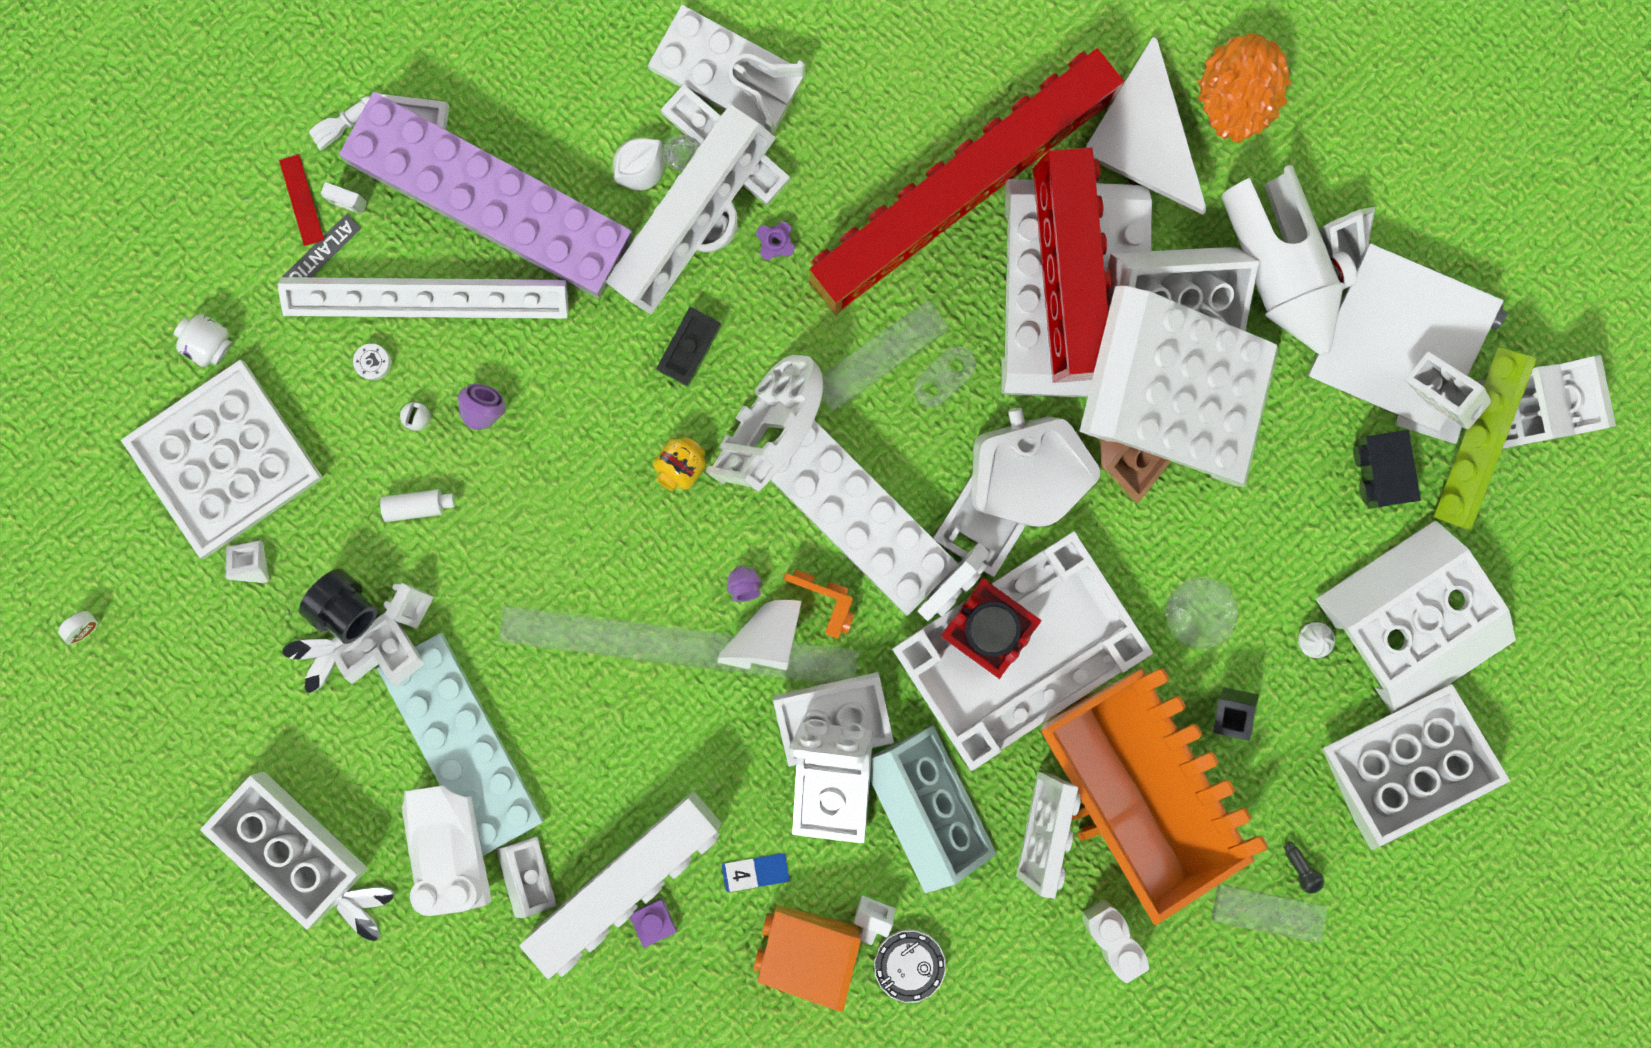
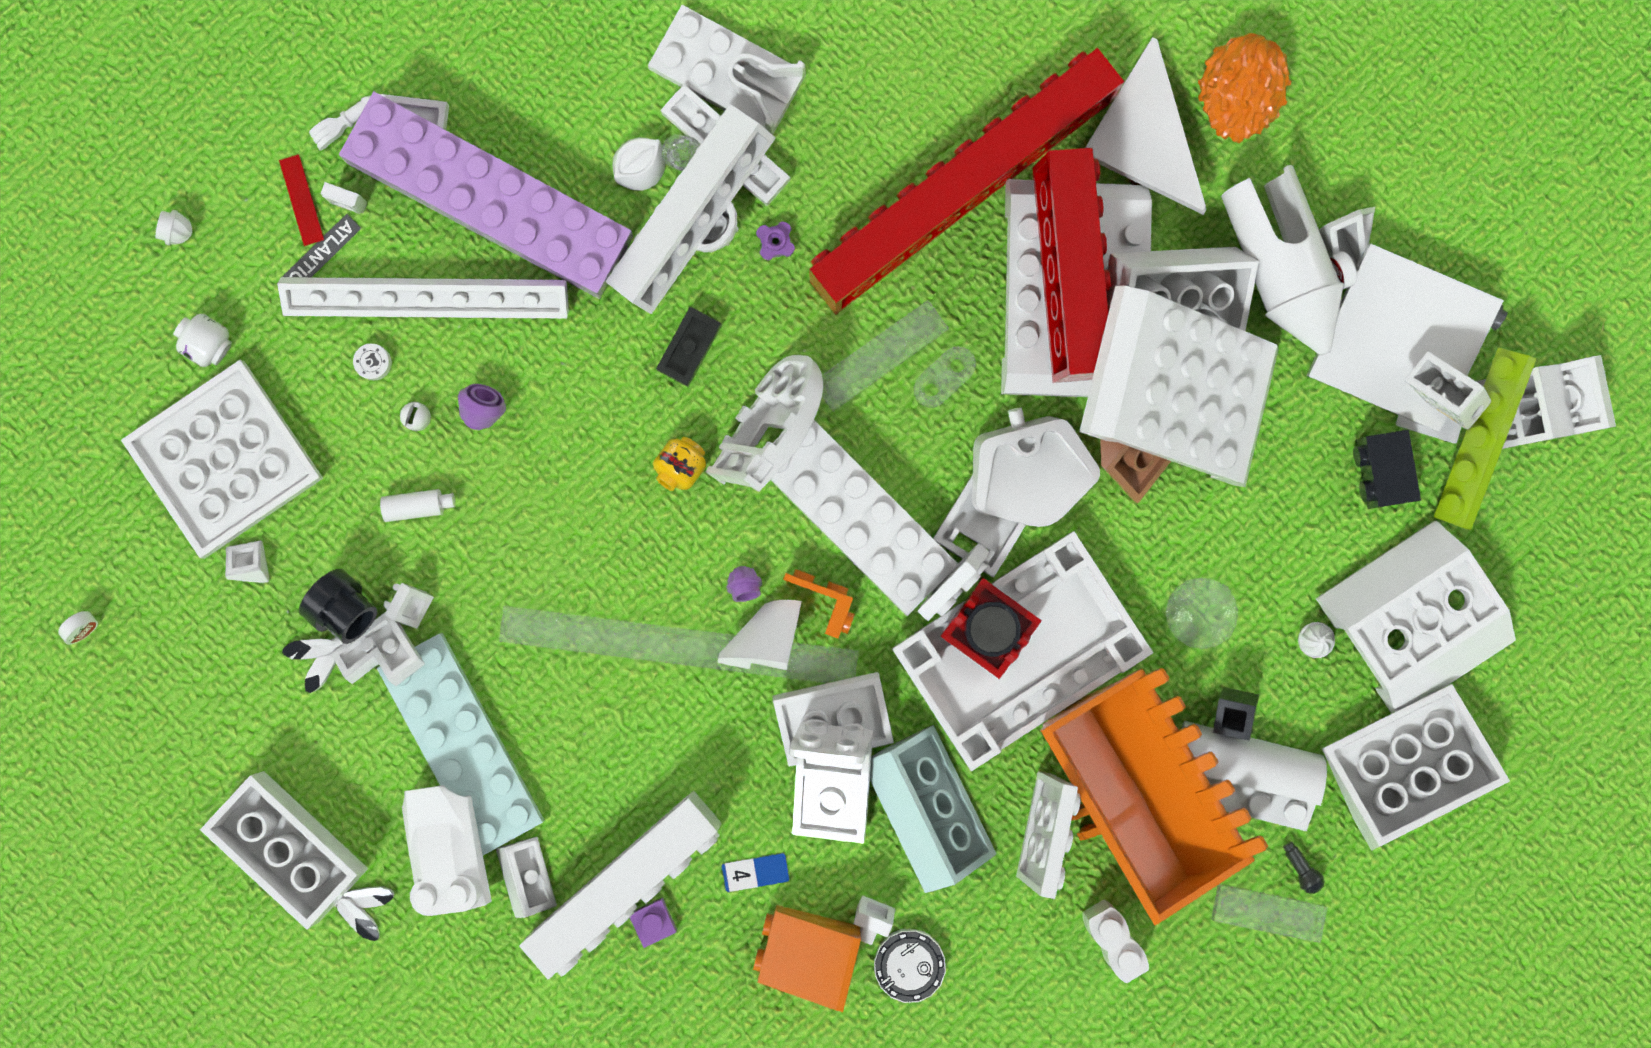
none -> white plate [155,210,192,245]
none -> white brick [1182,721,1327,831]

